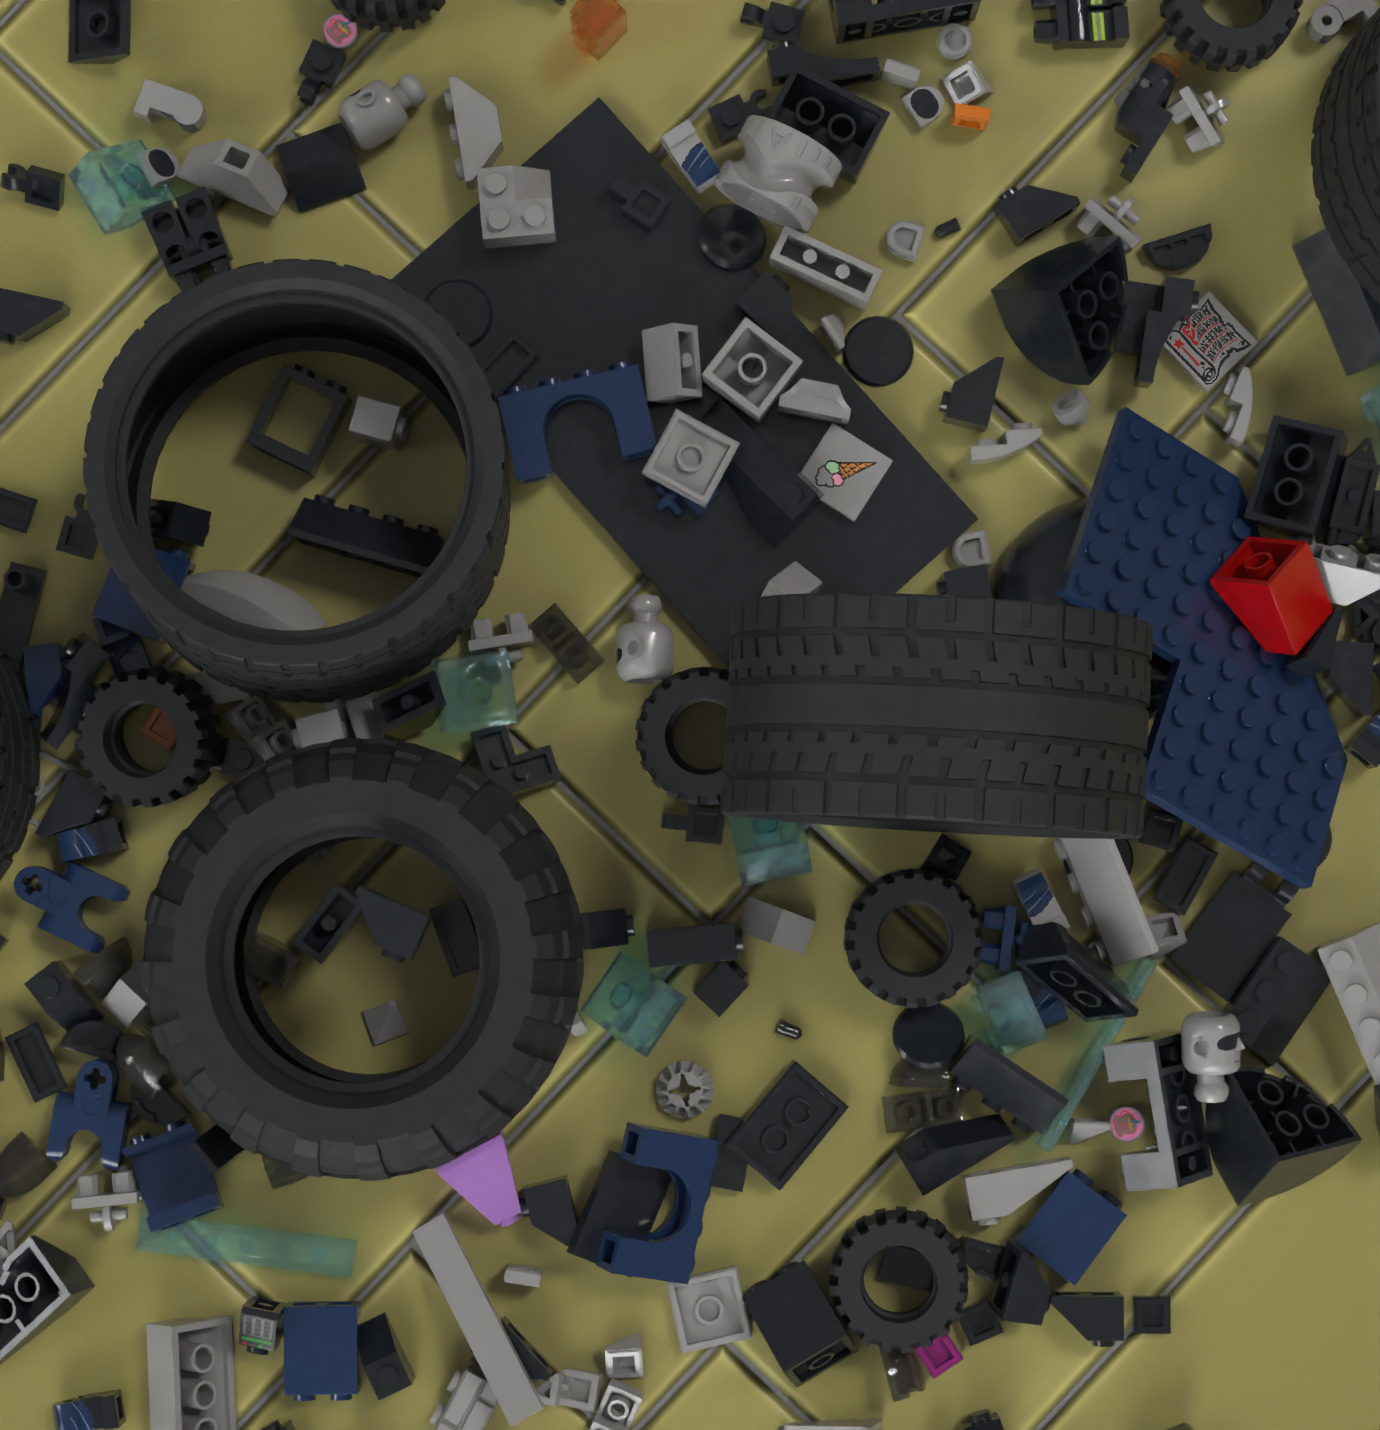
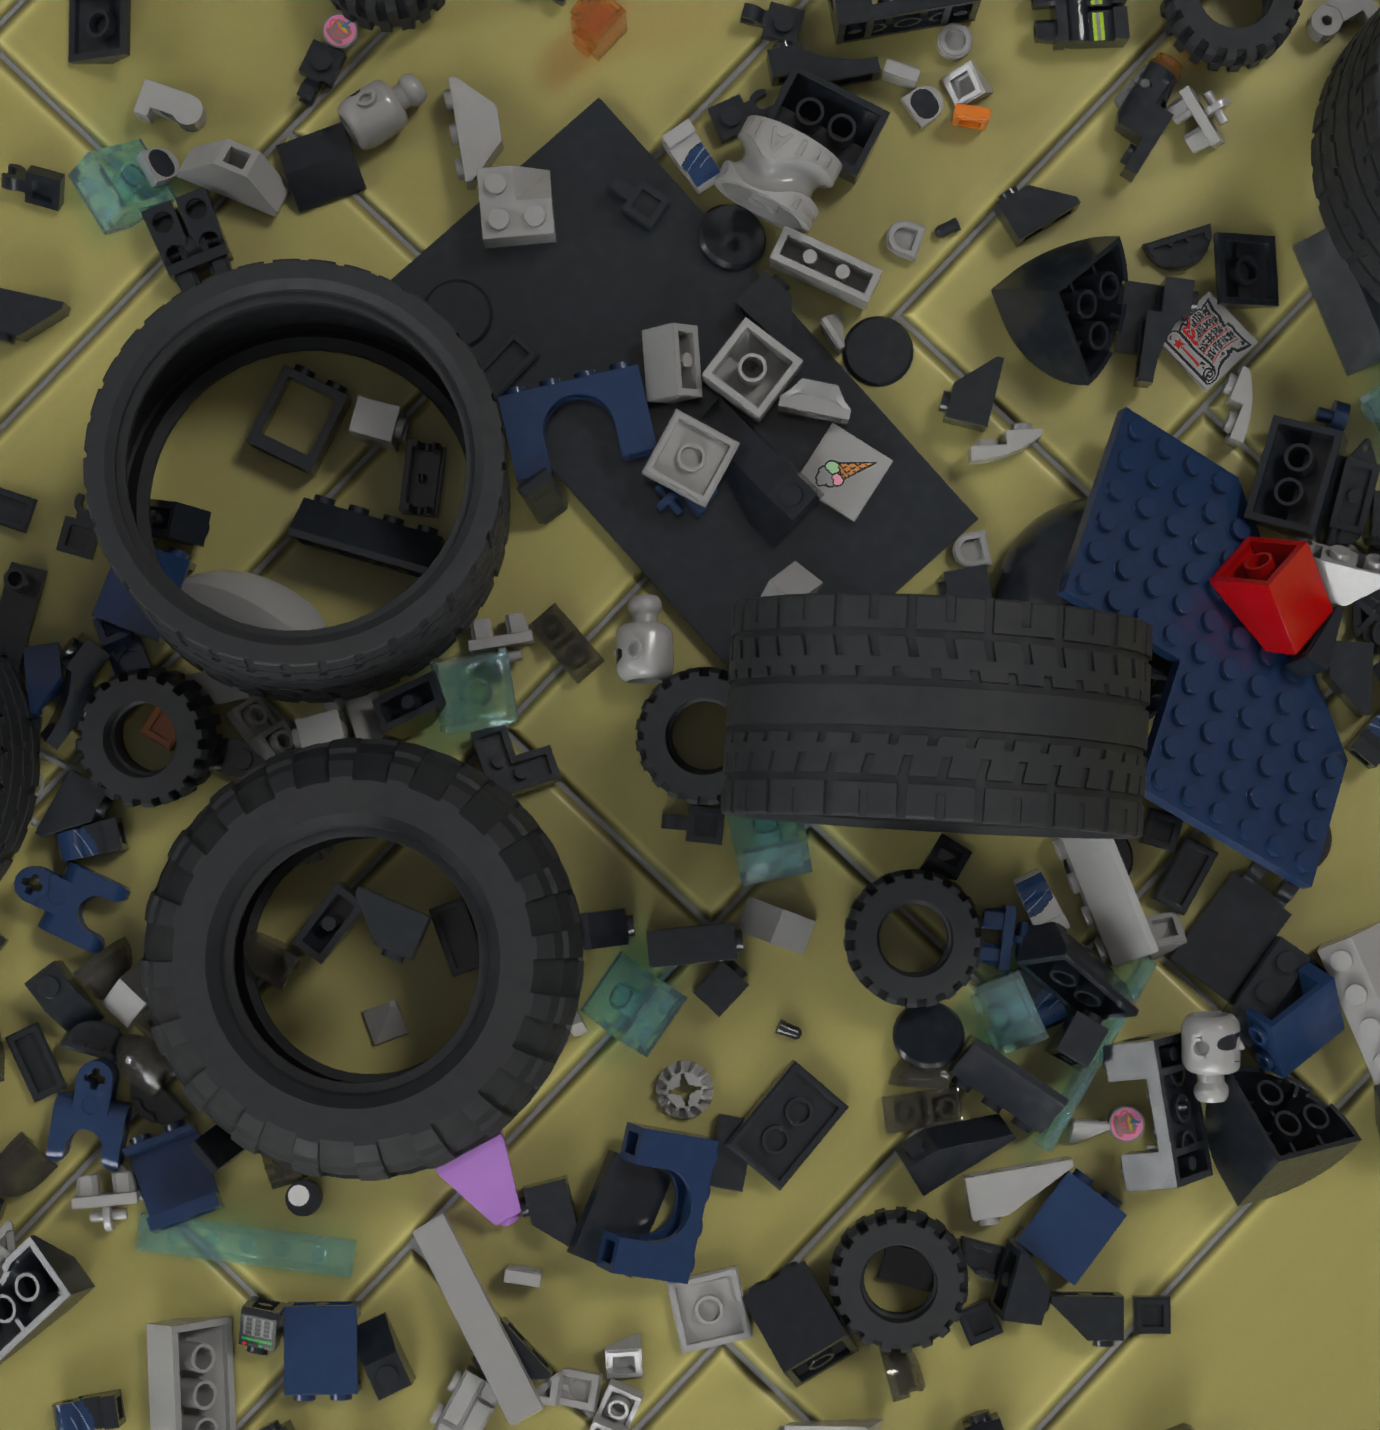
magenta tile [914,1334,964,1379] -> none
light grey tile [1052,389,1090,427] -> none
light grey hips [1077,195,1142,252] -> none
none -> black tile [285,1179,323,1216]
none -> black hinge [399,438,447,518]
none -> black tile [516,467,568,525]
none -> black slope [1044,1009,1109,1069]
none -> black slope [1213,232,1279,309]
none -> dark blue panel [1246,962,1345,1079]
none -> dark blue tile [1315,400,1351,431]

